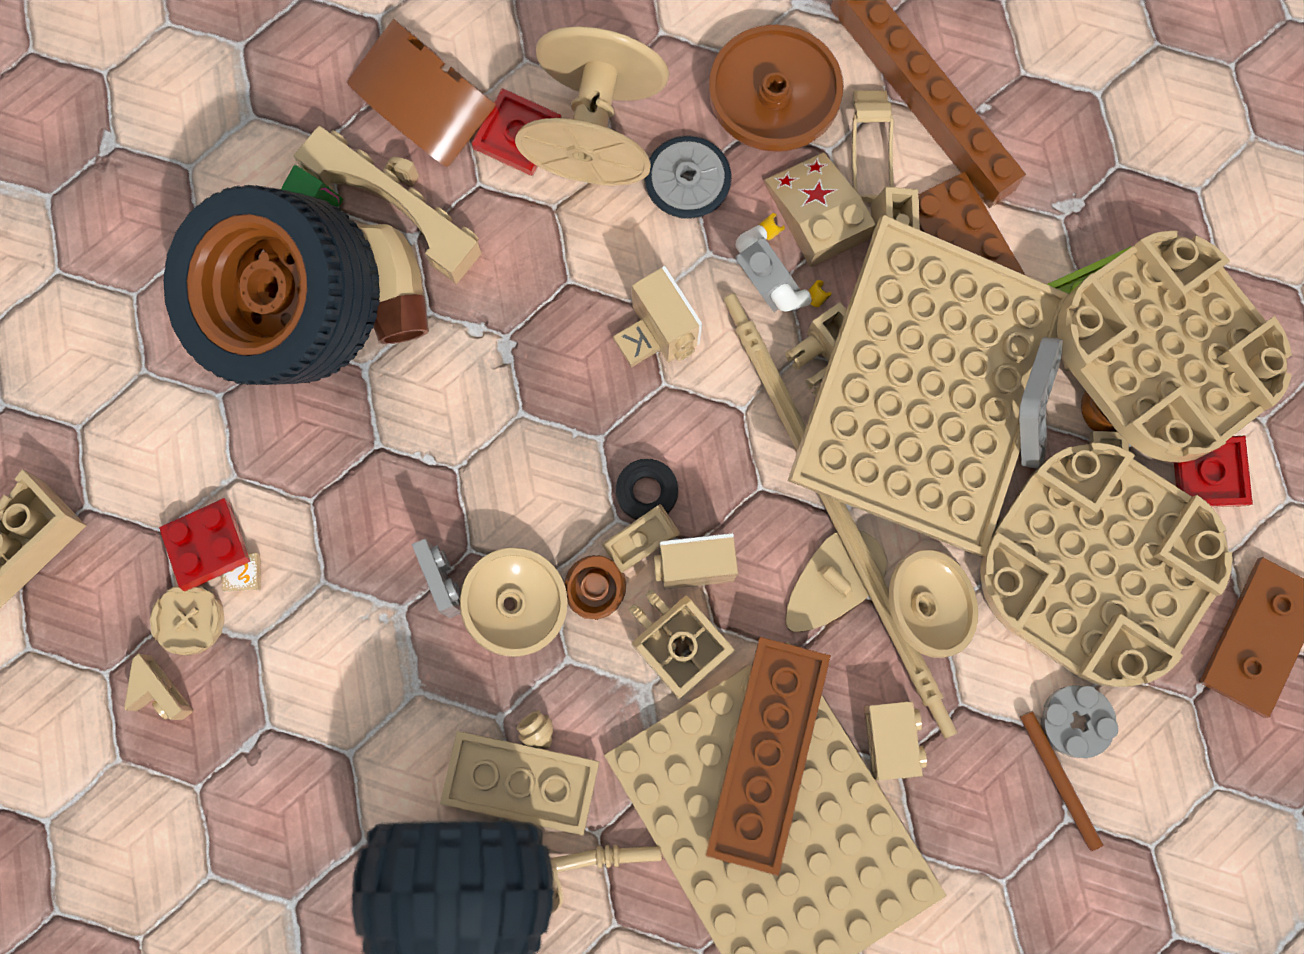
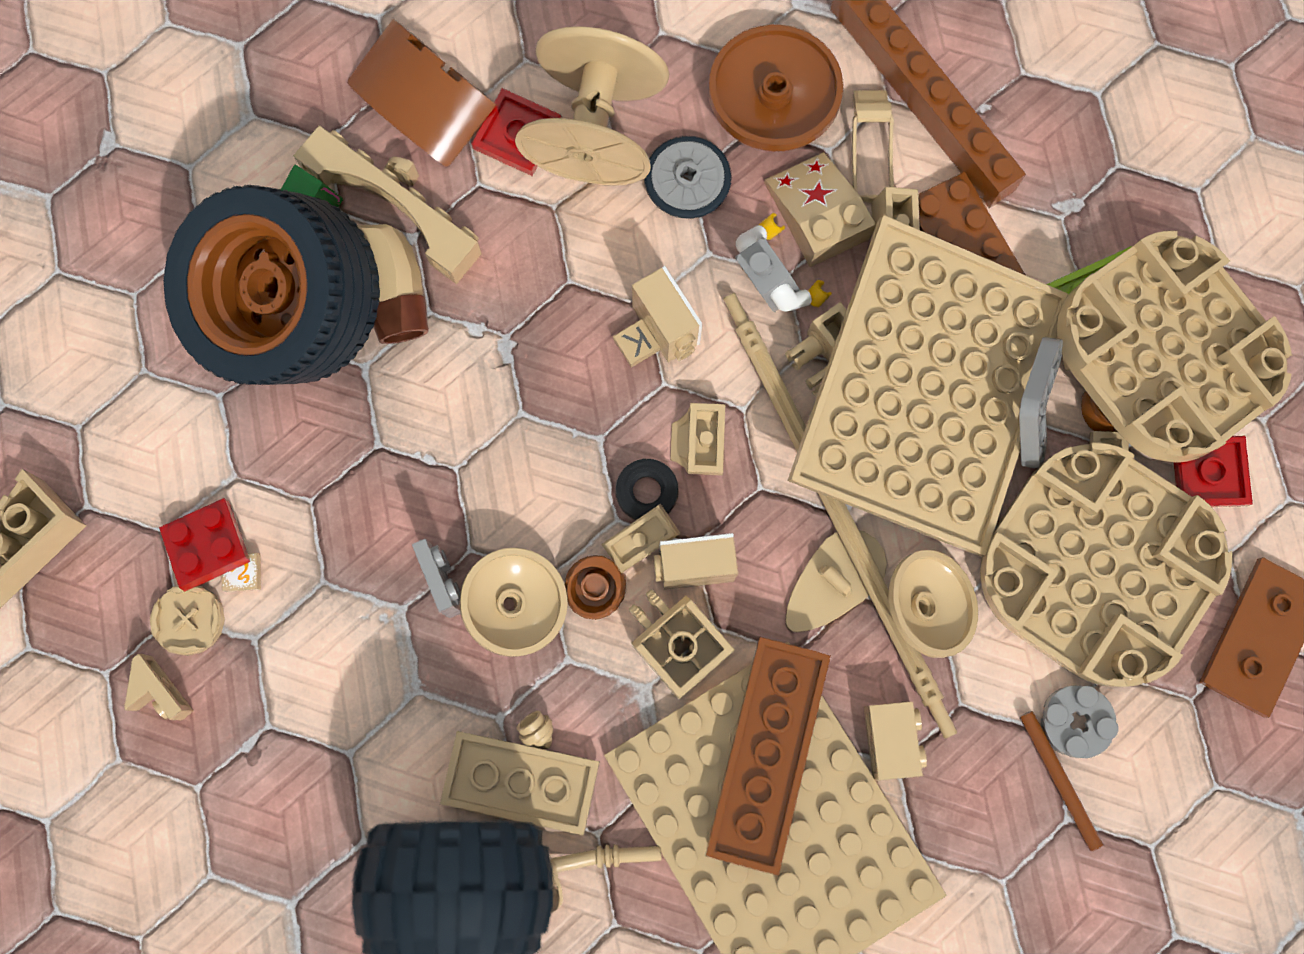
none -> tan slope [670,403,725,476]

